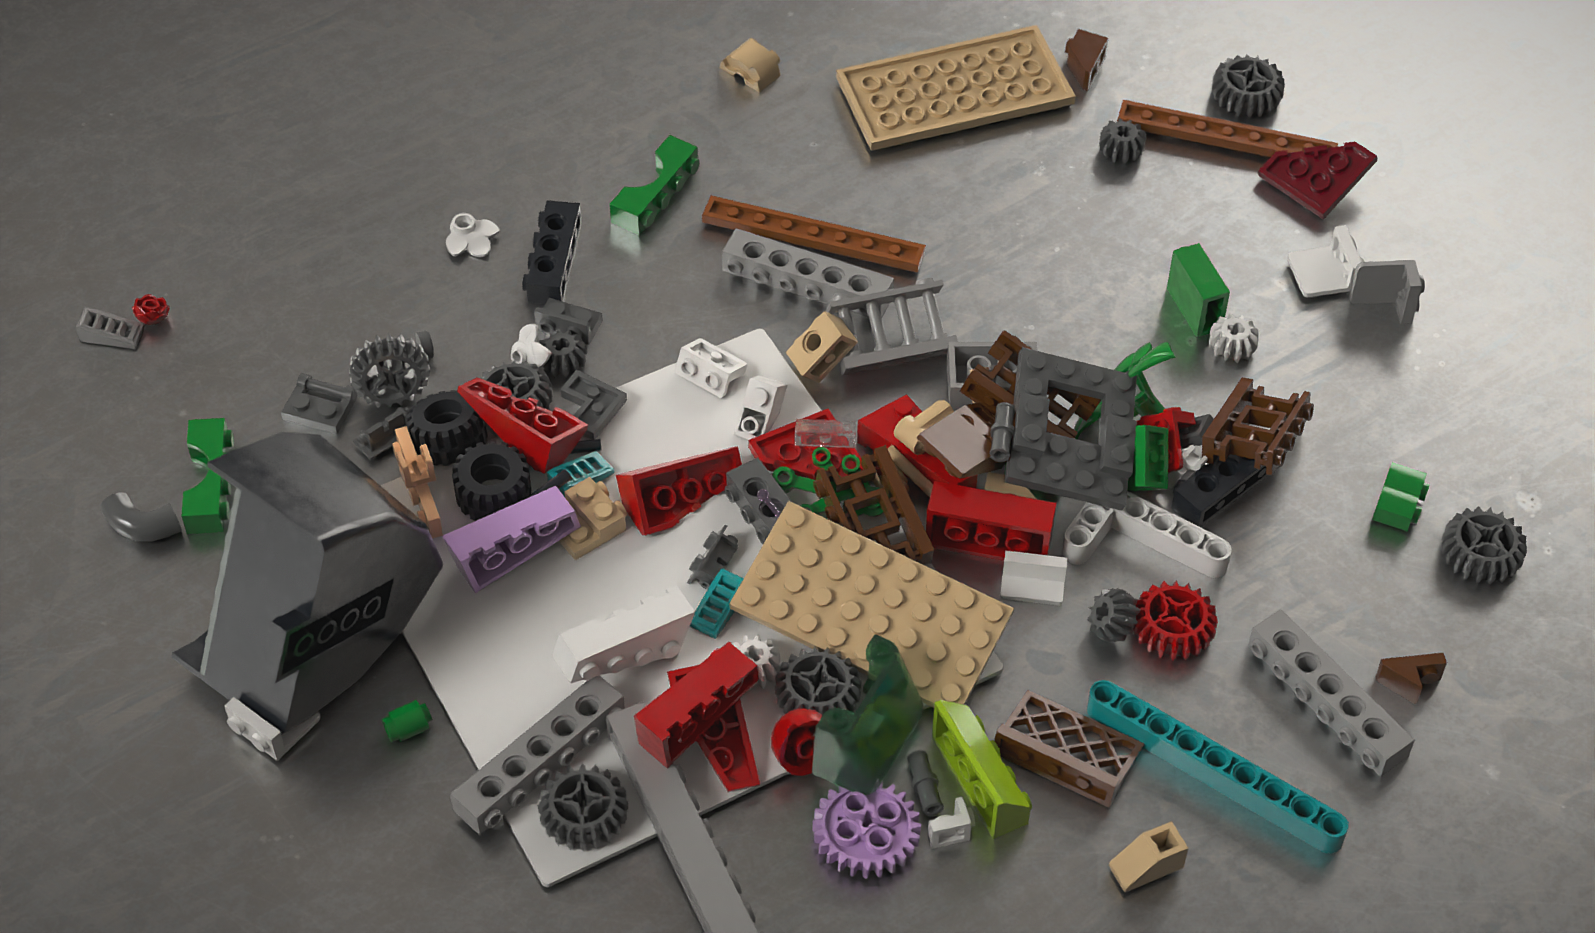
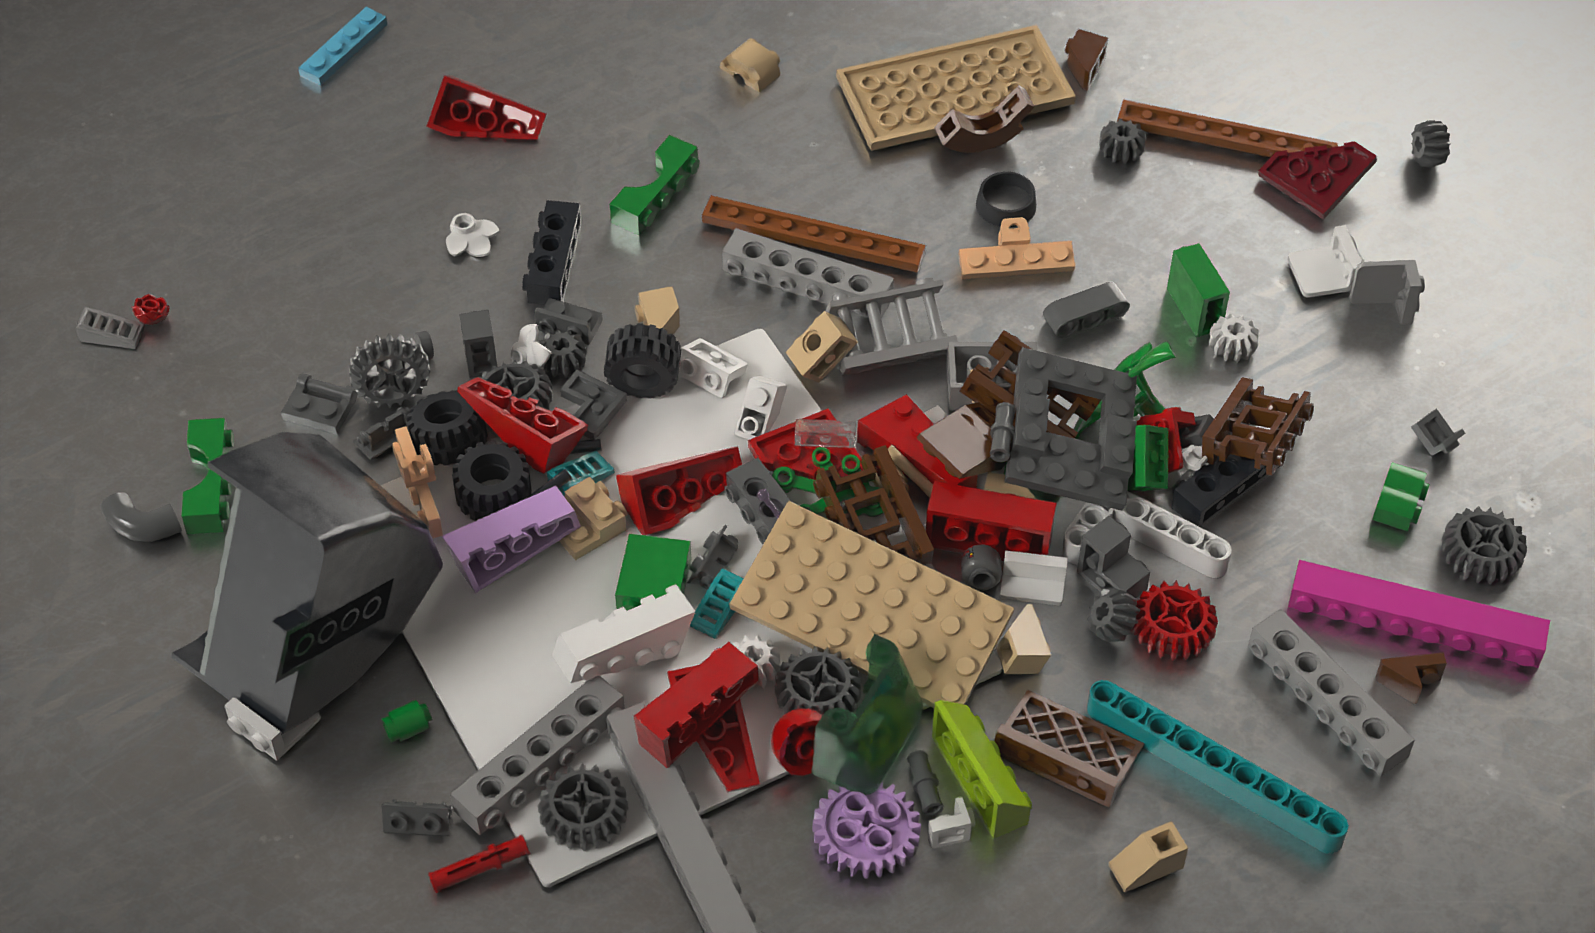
tan piece [894,400,954,455] -> none
dark grey gear [1211,54,1285,118] -> none
none -> medium azure plate [298,7,388,86]
none -> dark grey hinge [382,799,452,836]
none -> red wedge [426,75,547,140]
none -> red pin [428,834,530,893]
none -> dark grey brick [459,309,497,378]
none -> black tyre [604,323,681,399]
none -> green brick [615,534,692,611]
none -> tan slope [635,286,680,334]
none -> reddish brown arch [934,85,1035,153]
none -> light nougat plate [959,217,1075,279]
none -> dark grey head [961,544,1002,590]
none -> black tyre [976,171,1037,227]
none -> tan slope [996,604,1051,674]
none -> dark grey beam [1043,282,1130,339]
none -> dark grey brick [1077,515,1150,599]
none -> dark pink brick [1288,560,1550,668]
none -> dark grey gear [1411,120,1451,167]
none -> dark grey bracket [1411,408,1466,456]

